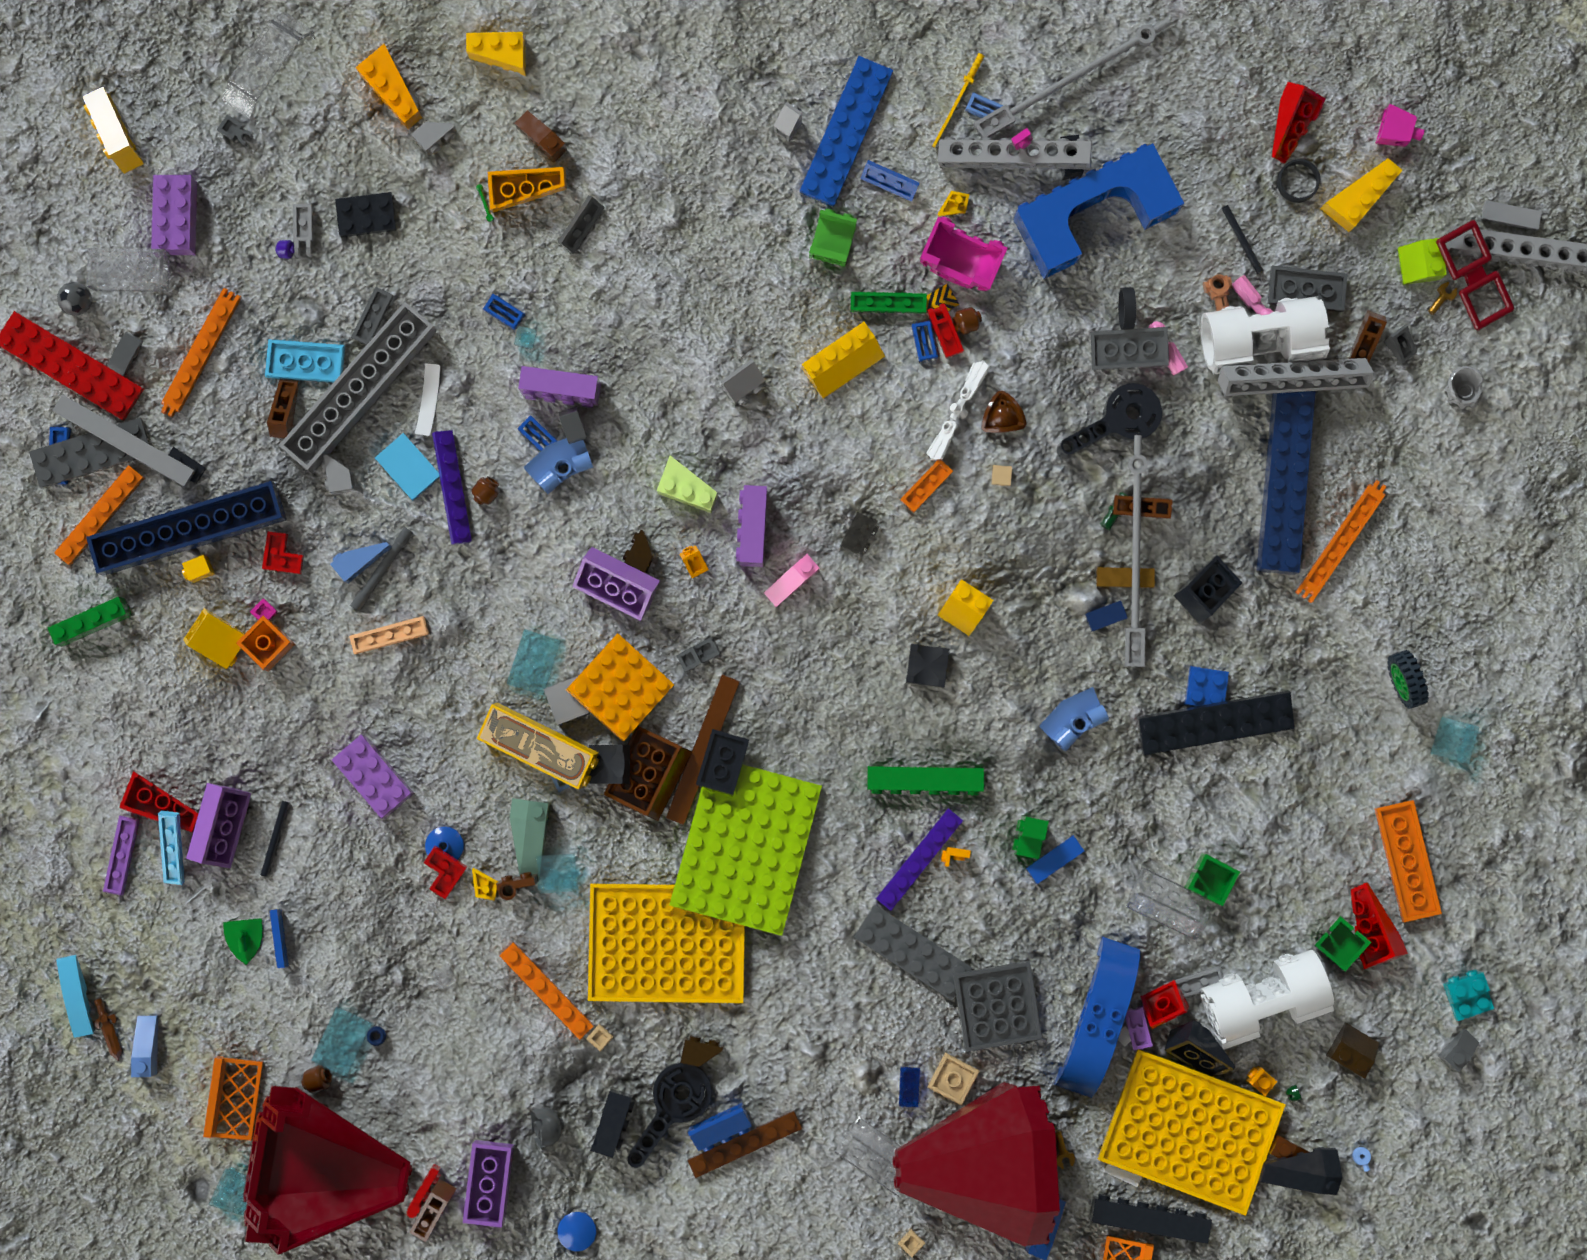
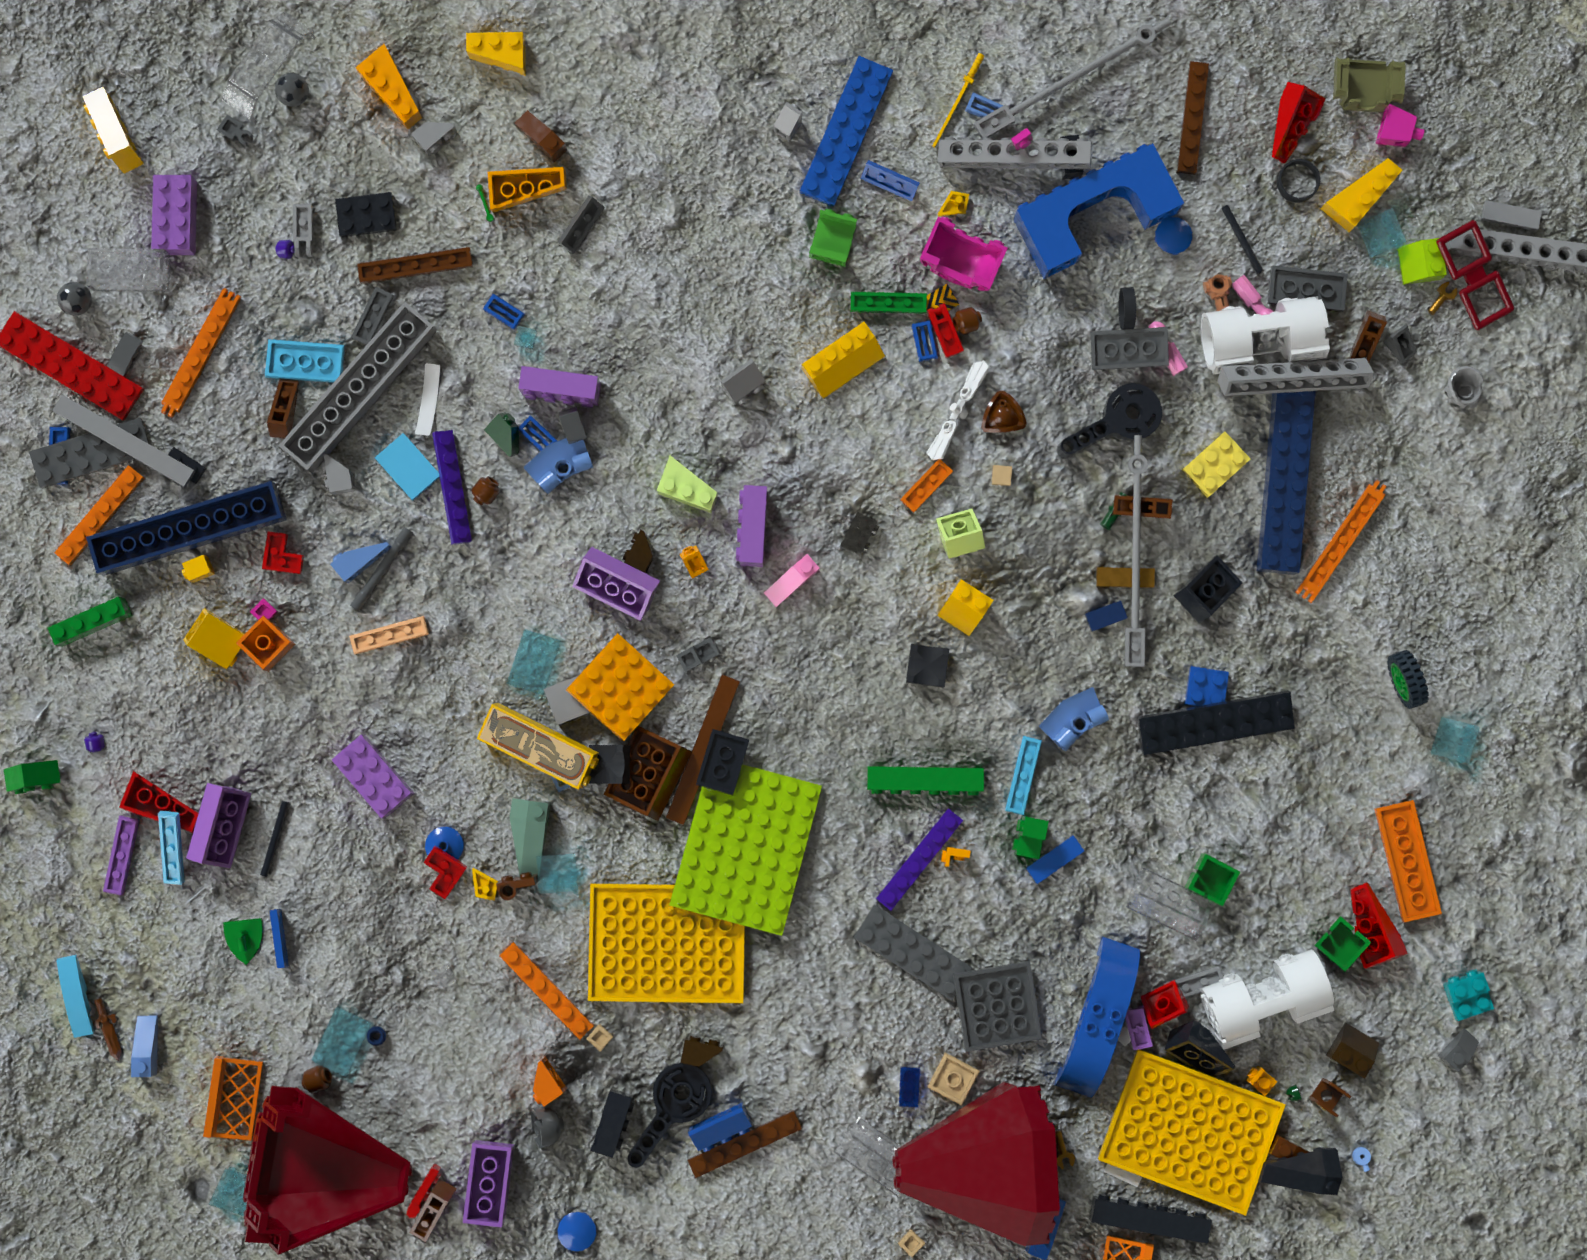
none -> green brick [3,760,61,795]
none -> dark purple piece [84,732,105,752]
none -> dark grey piece [274,72,309,107]
none -> reddish brown plate [357,247,473,284]
none -> dark green slope [484,412,519,457]
none -> orange slope [533,1056,567,1107]
none -> yellowish green slope [936,509,985,558]
none -> medium azure tile [1005,736,1042,815]
none -> blue dish [1154,217,1193,255]
none -> reddish brown plate [1176,61,1209,175]
none -> light yellow plate [1182,432,1250,498]
none -> reddish brown piece [1309,1078,1352,1117]
none -> olive piece [1333,57,1406,112]
none -> clear light blue hinge [1357,208,1407,258]

